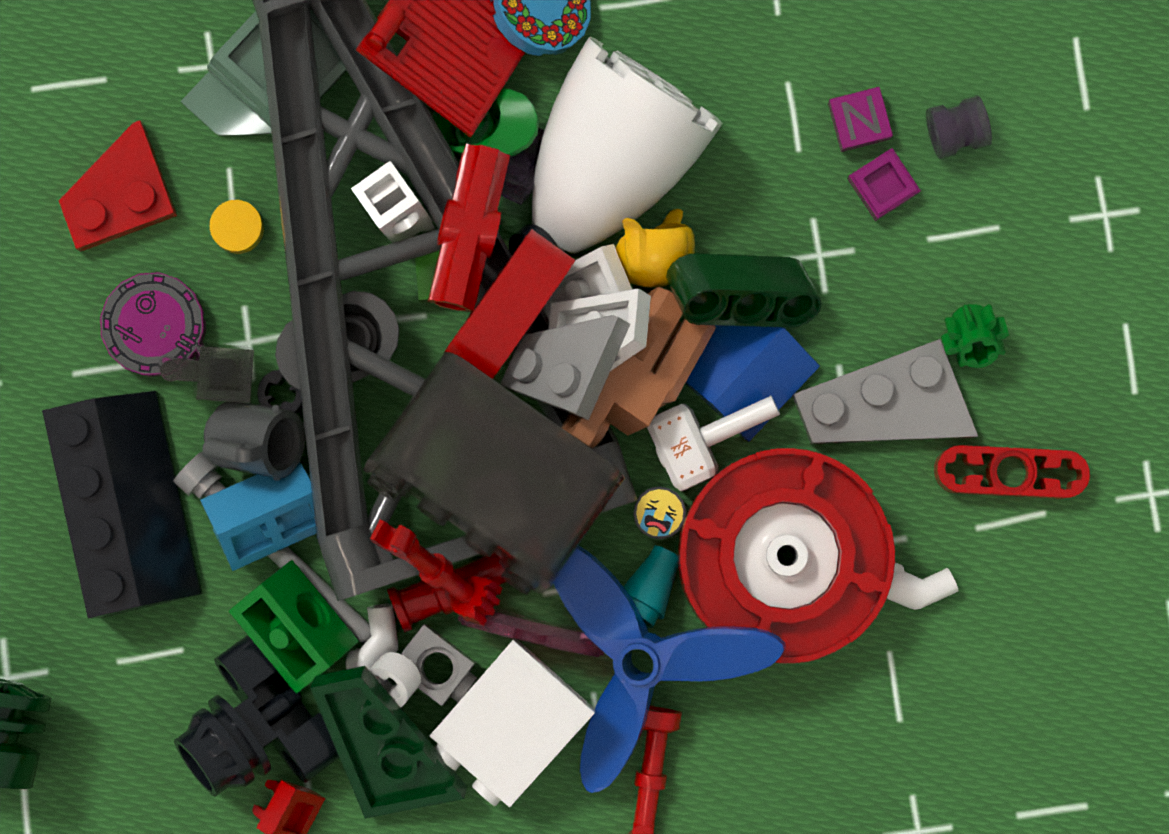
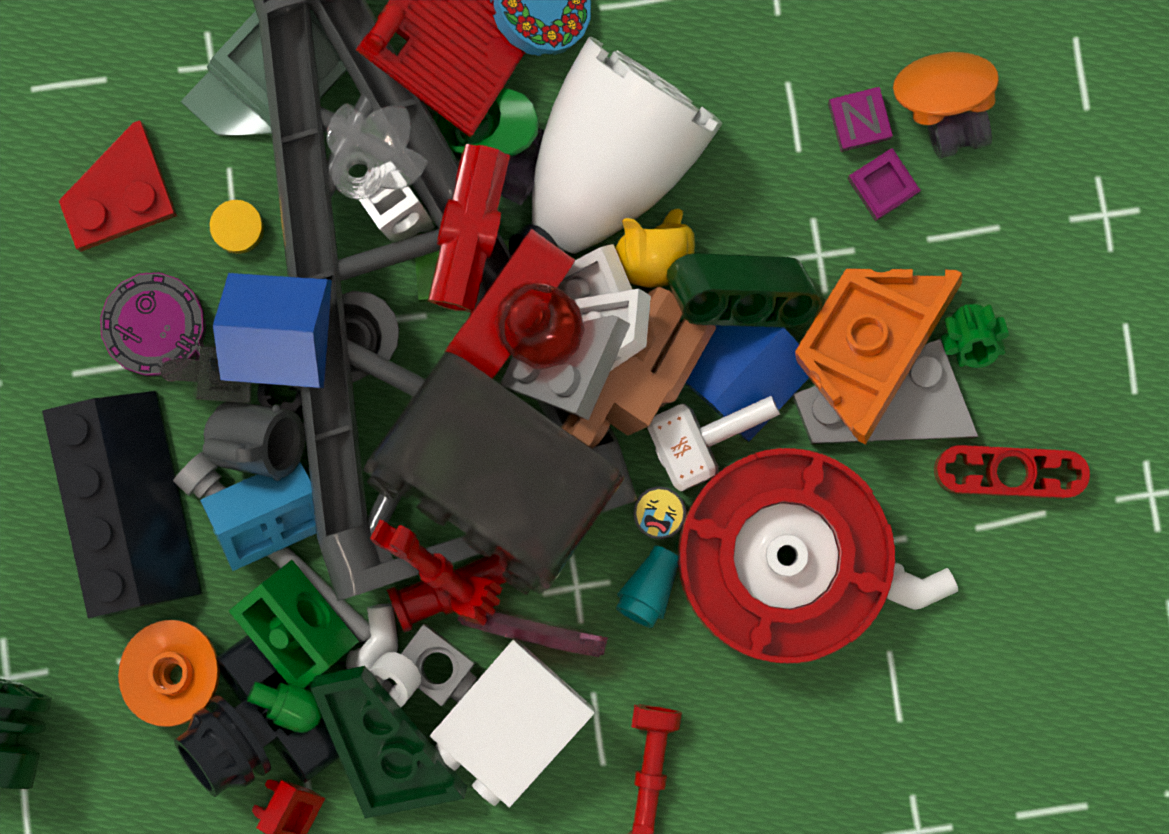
blue piece [548,543,786,793] -> none
none -> orange dish [118,620,220,727]
none -> blue slope [213,273,332,388]
none -> green cylinder [247,681,322,733]
none -> clear plate [326,103,428,199]
none -> clear red hair [494,281,585,370]
none -> orange wing [795,269,962,445]
none -> orange dish [893,52,999,125]

